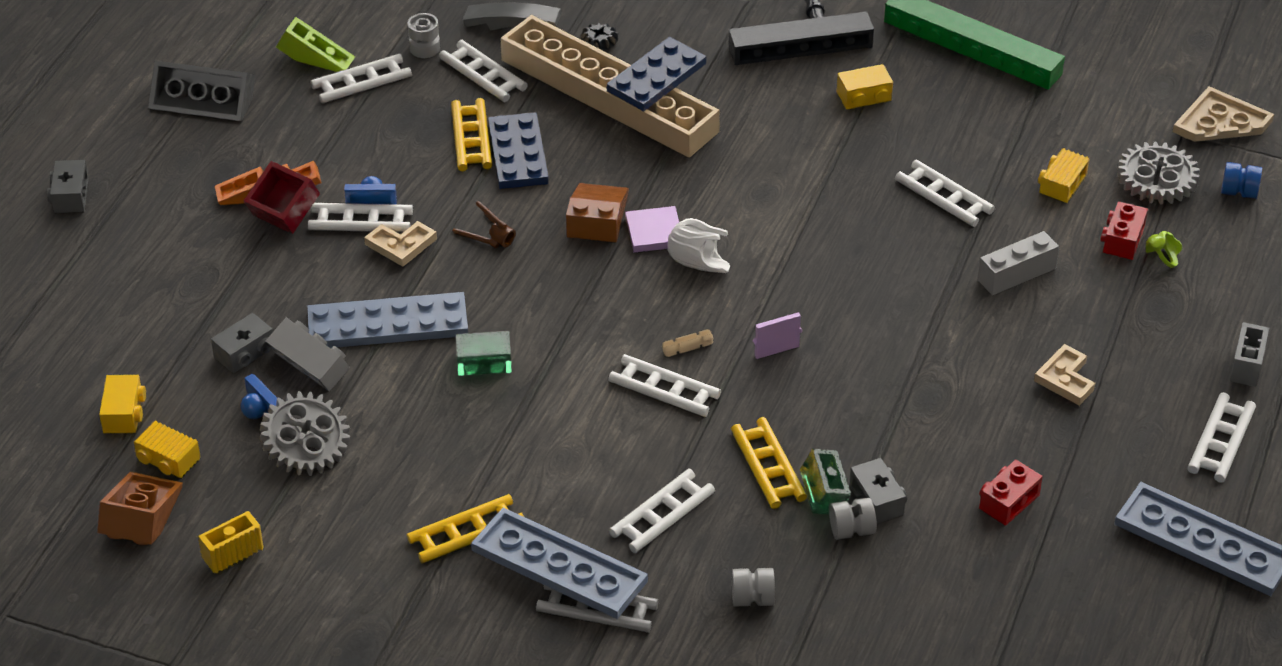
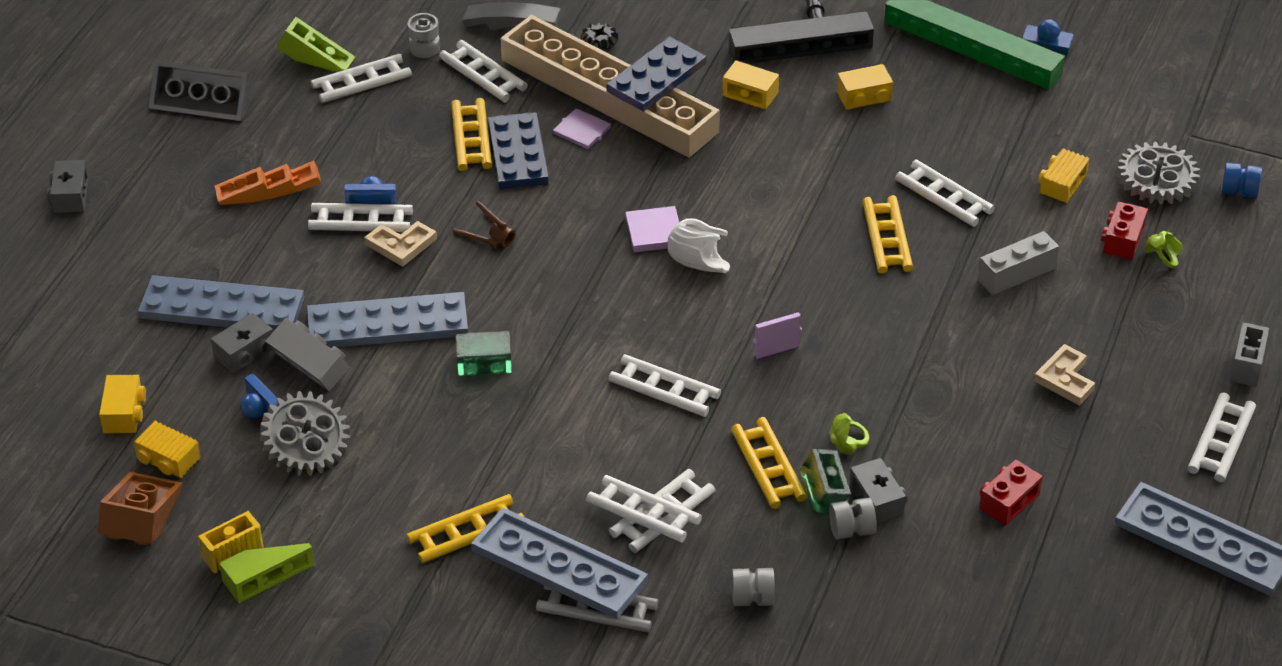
dark red piece [244,161,320,234] -> none
dark orange slope [566,183,629,242] -> none
tan axle [662,329,713,357] -> none
tan plate [1173,87,1274,142] -> none
none -> sand blue plate [138,275,305,332]
none -> lime slope [219,543,314,603]
none -> lavender piece [553,108,611,149]
none -> white bar [586,475,702,542]
none -> yellow brick [723,61,779,109]
none -> lime piece [829,413,869,455]
none -> yellow bar [862,195,913,274]
none -> blue tile [1022,19,1074,55]

